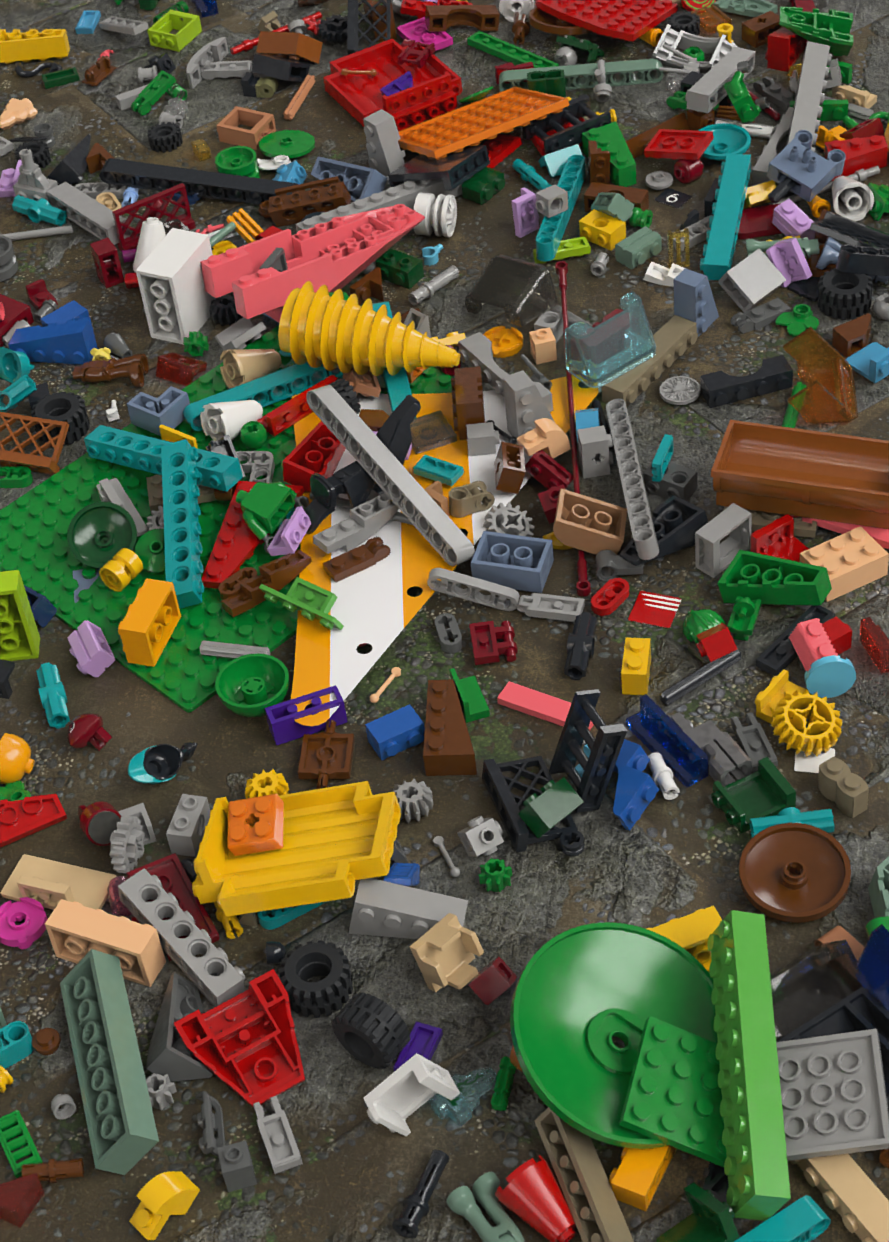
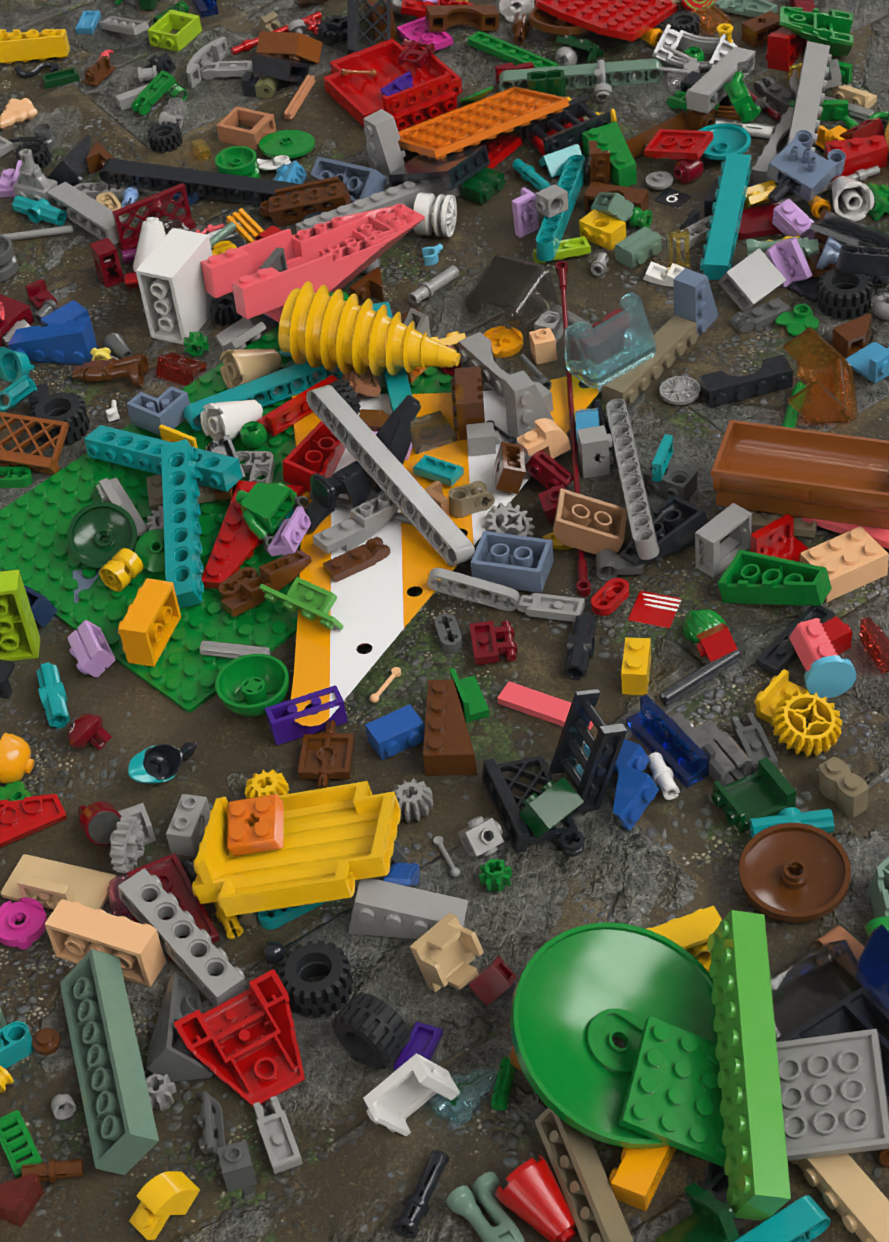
dark green brick [376,248,424,289] -> none
green hips [727,596,762,641] -> none
white sticker [794,748,835,773] -> none

